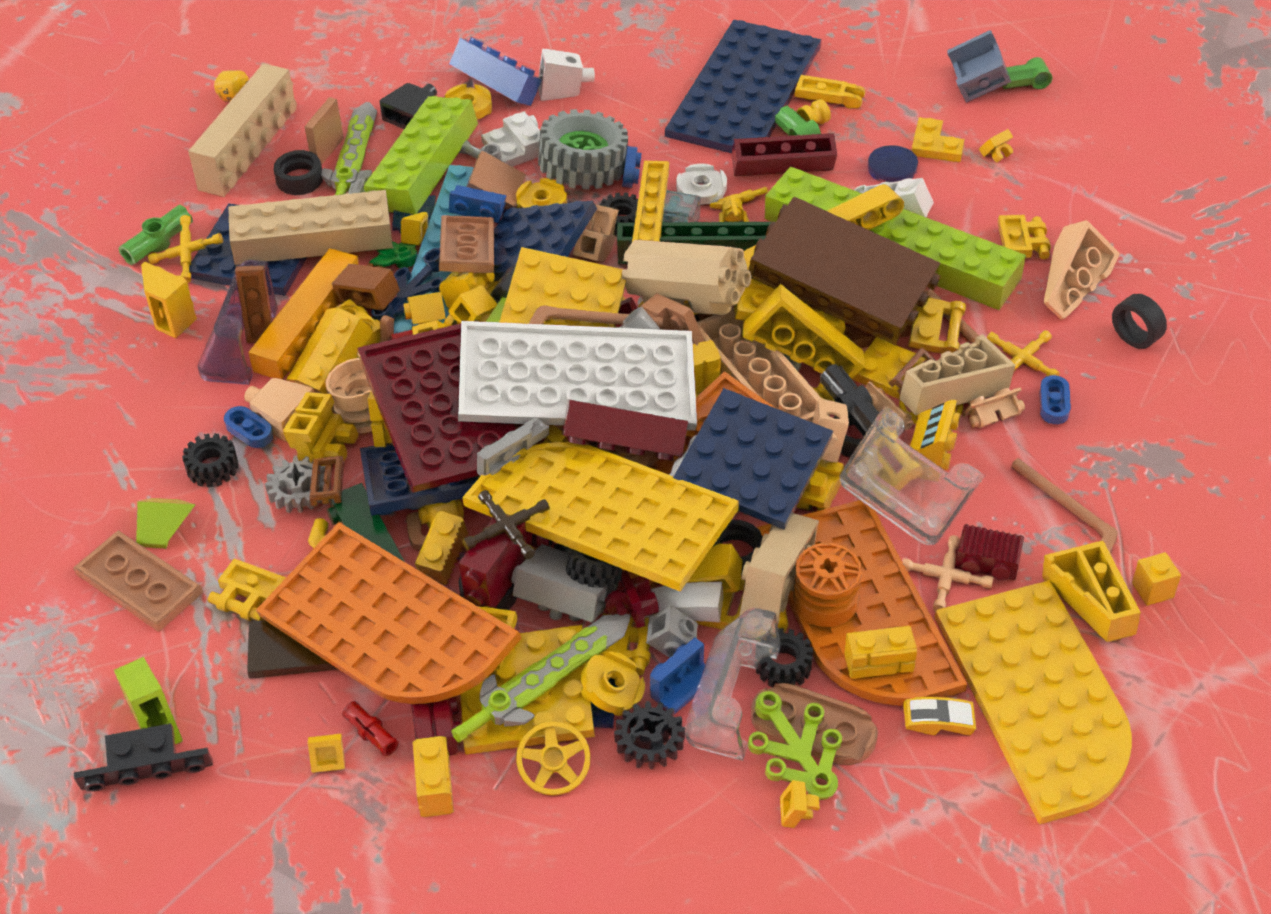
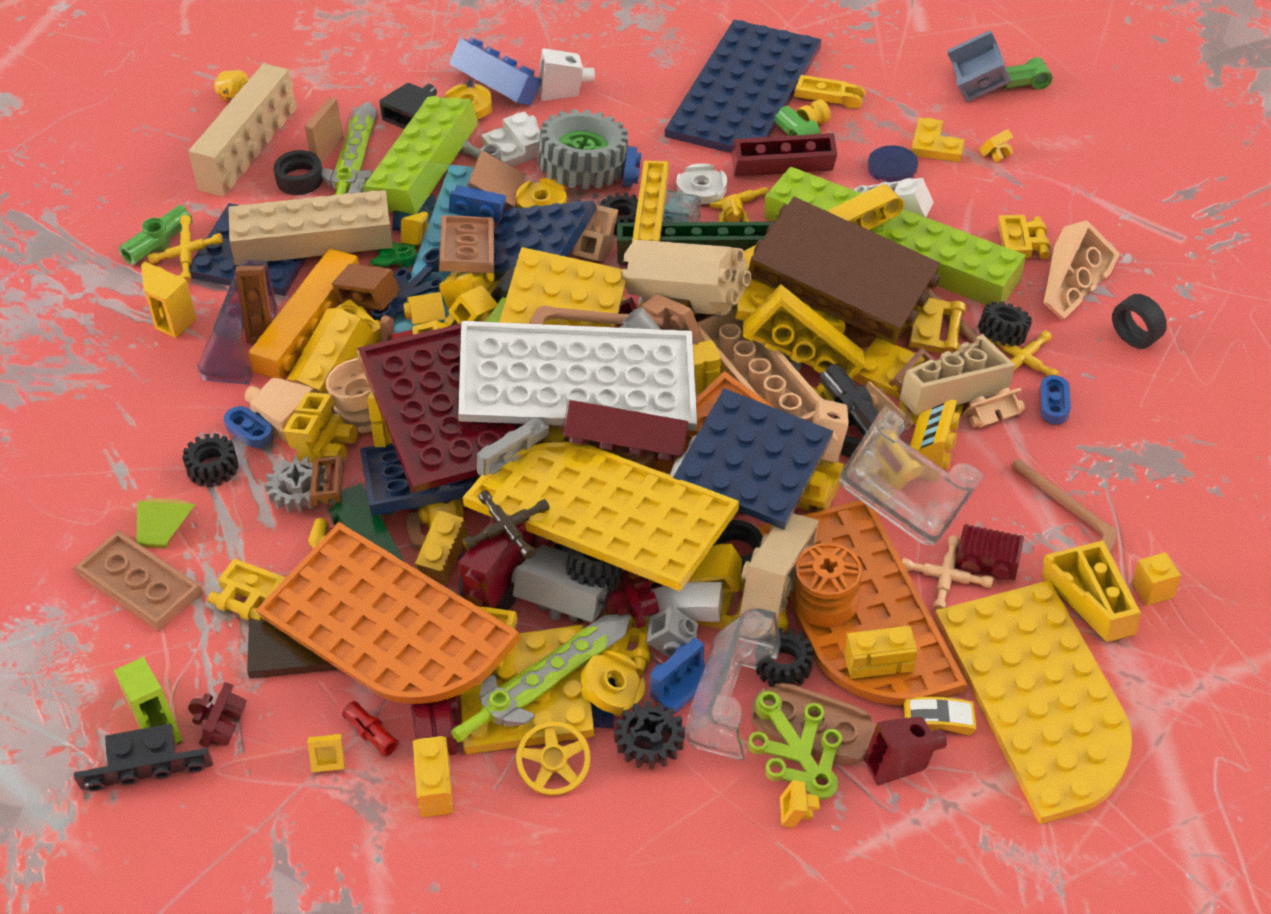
none -> dark red hips [188,682,247,747]
none -> dark red torso [864,716,947,786]
none -> black tyre [978,301,1032,346]

